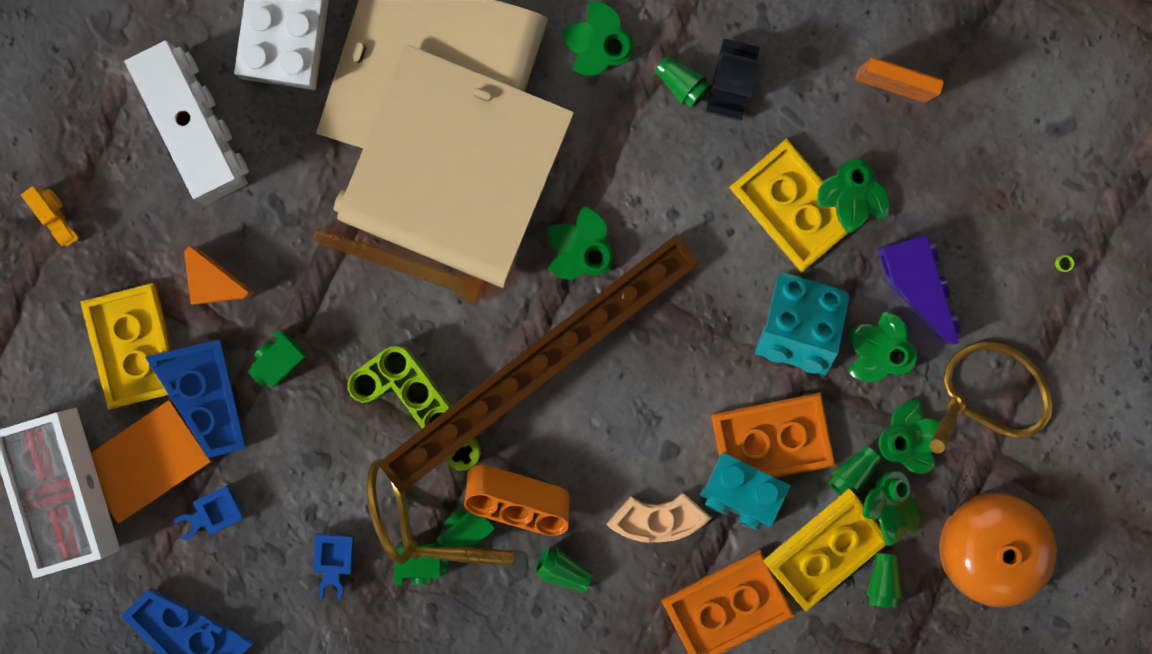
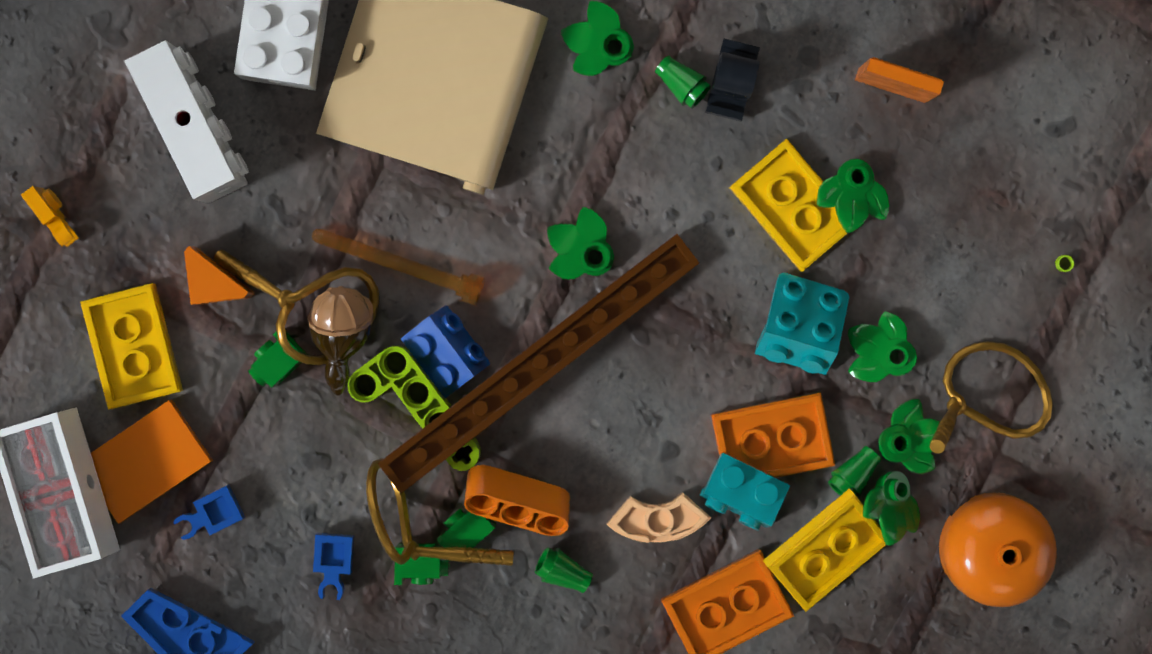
blue wing [145,340,245,458] -> none
tan door [333,44,574,289] -> none
green cone [866,553,903,608] -> none
dark purple slope [877,235,961,345] -> none
none -> pearl gold piece [214,249,379,365]
none -> piece [308,286,373,396]
none -> blue bracket [401,305,490,398]

